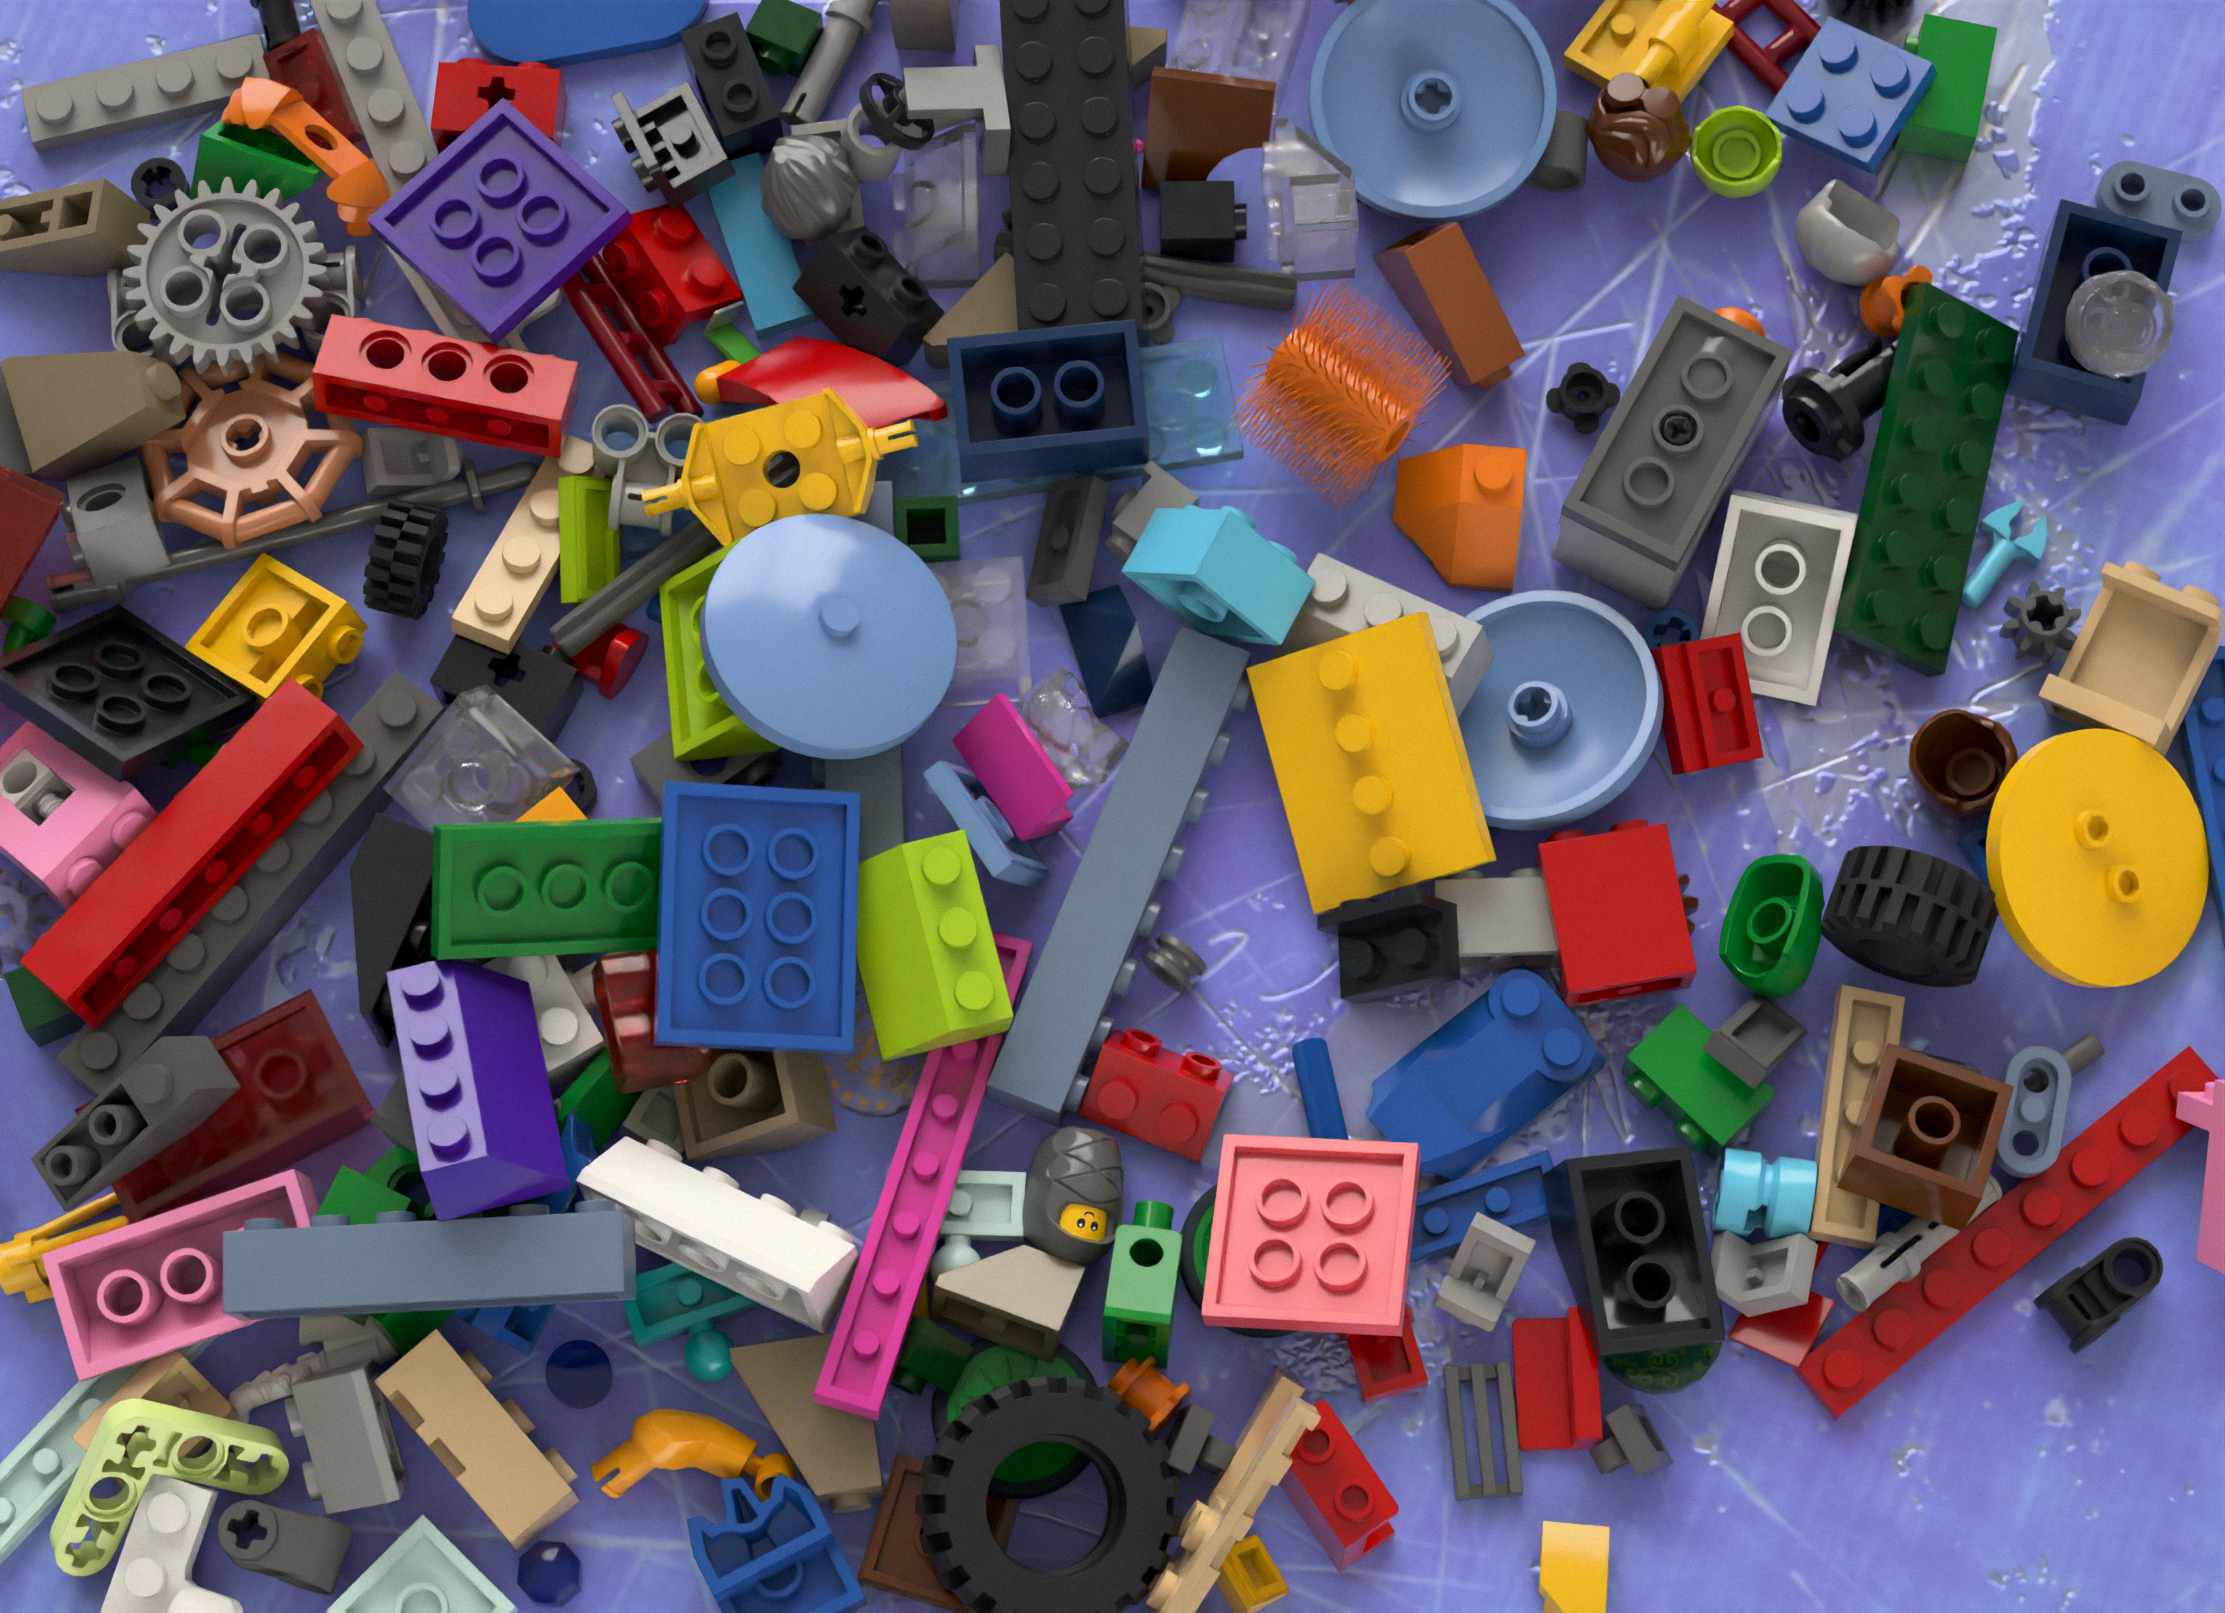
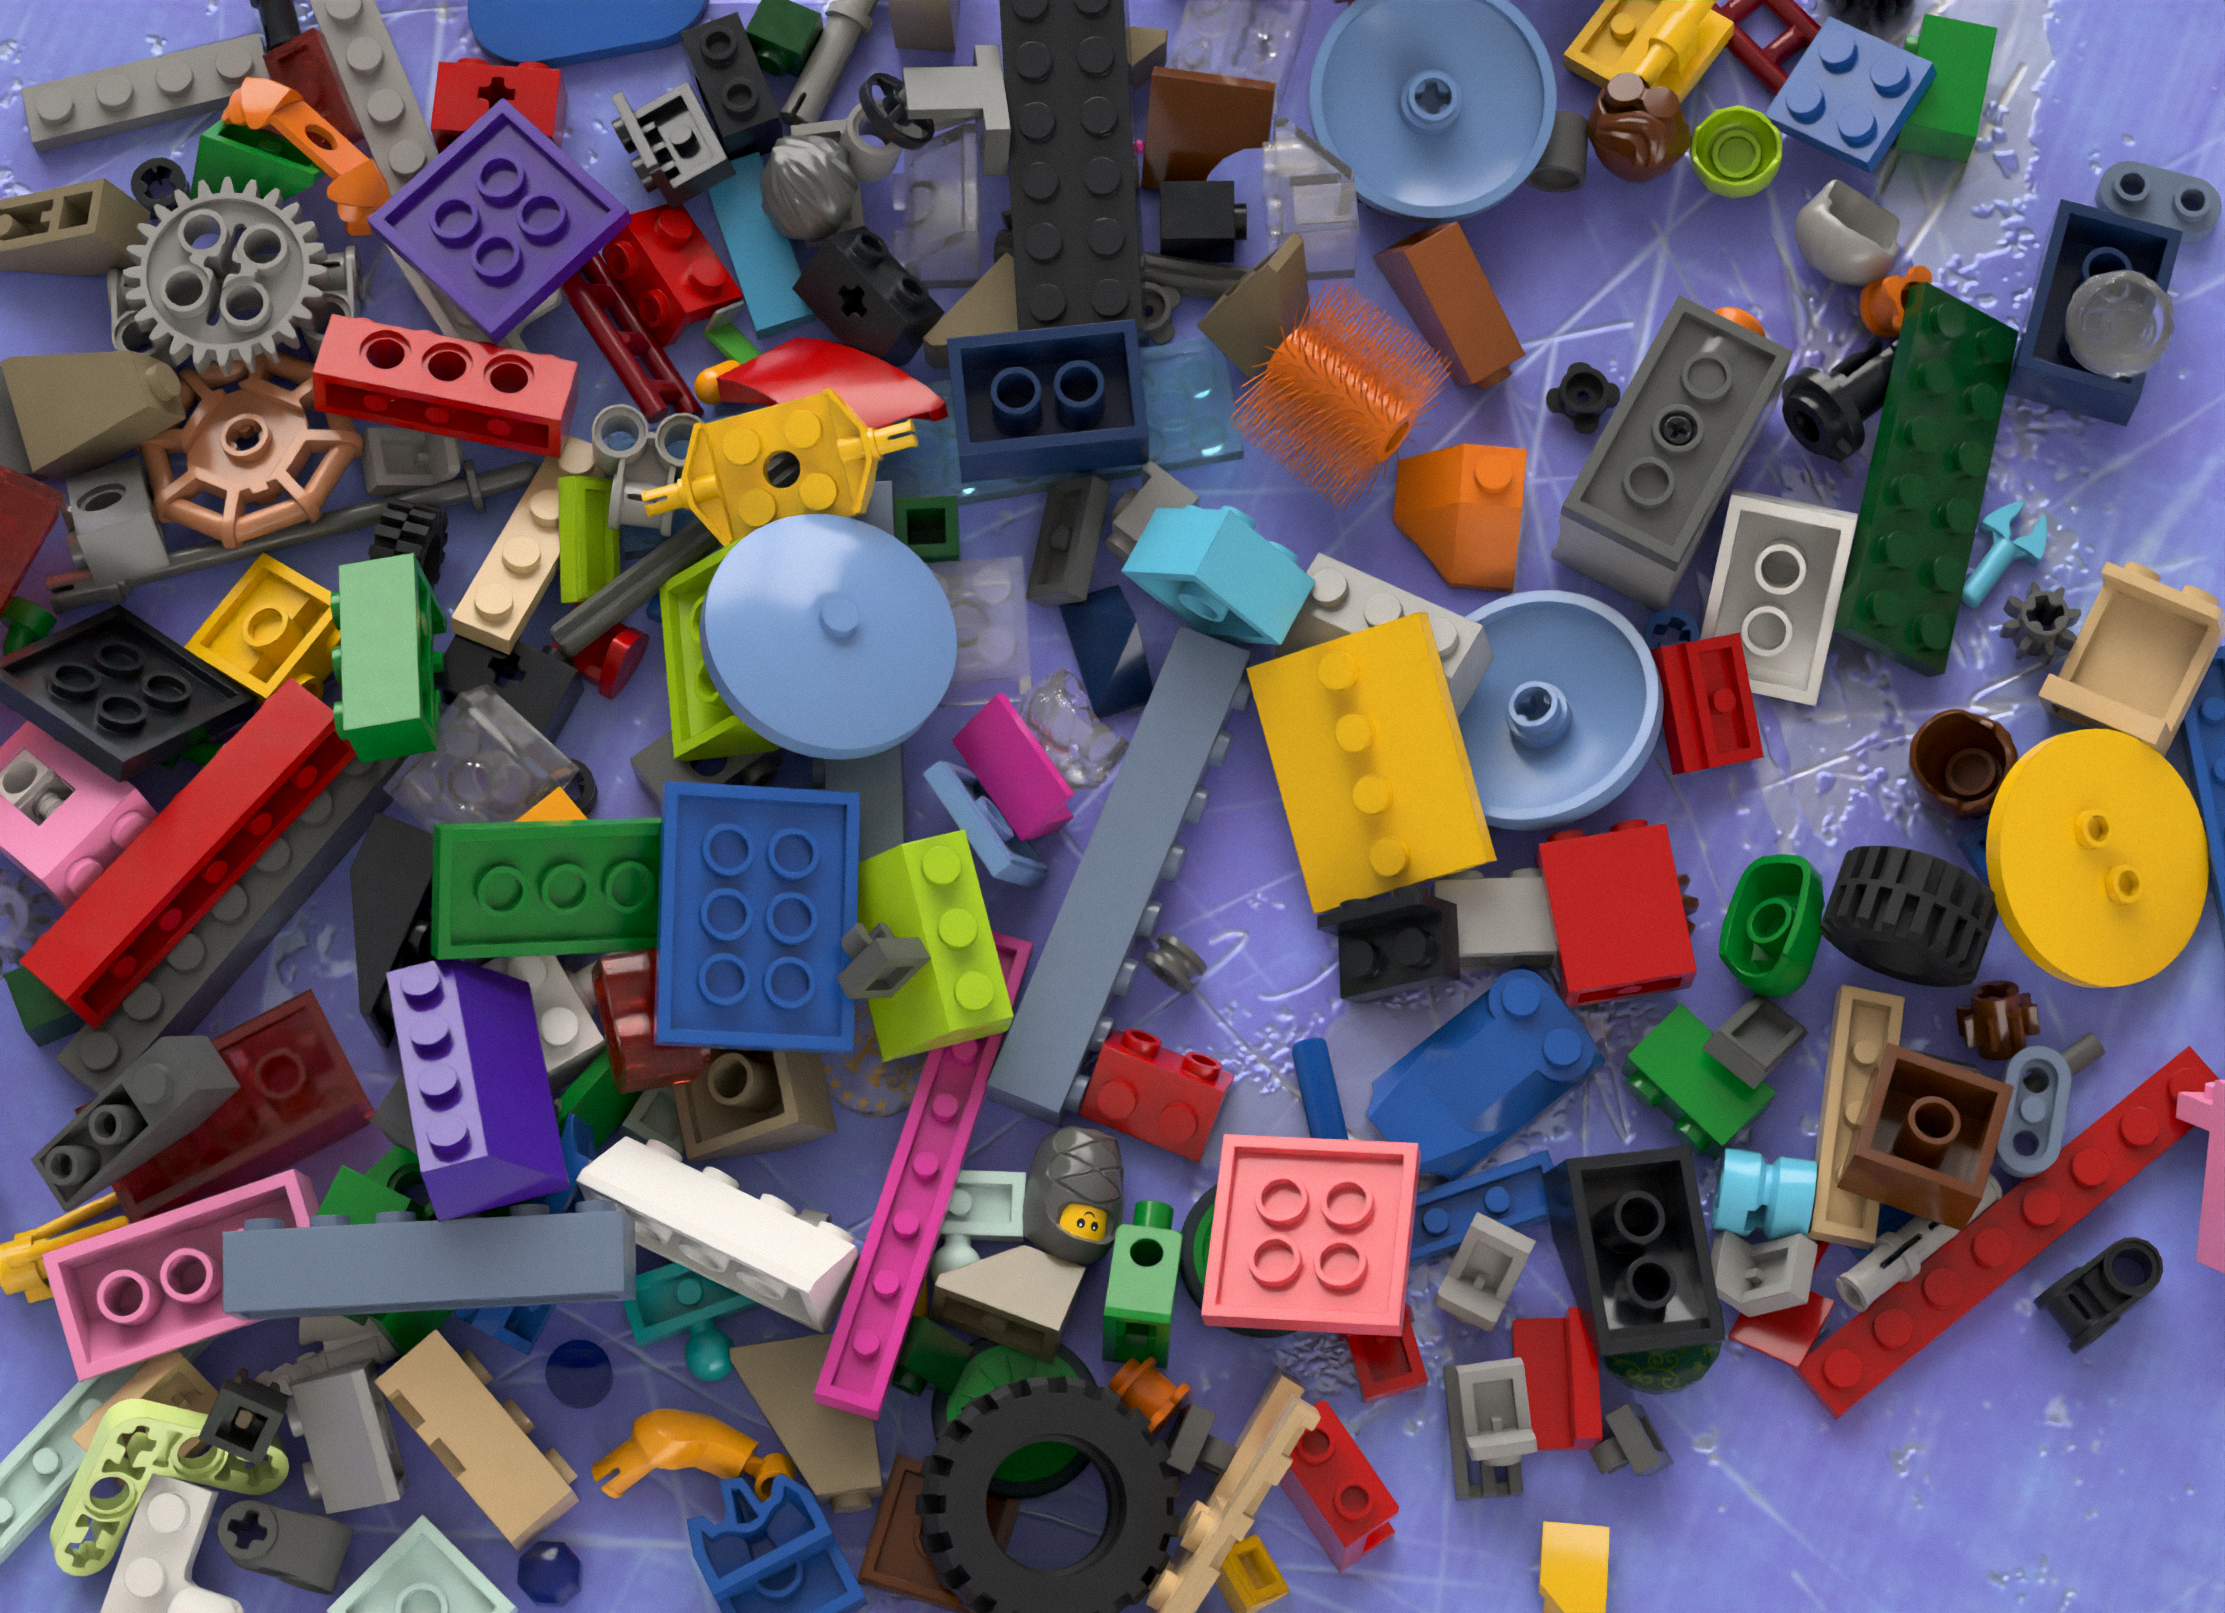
none -> pearl dark grey piece [198,1368,289,1466]
none -> wedge [330,553,447,763]
none -> dark grey tile [836,923,931,999]
none -> dark tan slope [1196,232,1310,379]
none -> light grey bracket [1455,1357,1538,1466]
none -> reddish brown gear [1956,980,2040,1060]

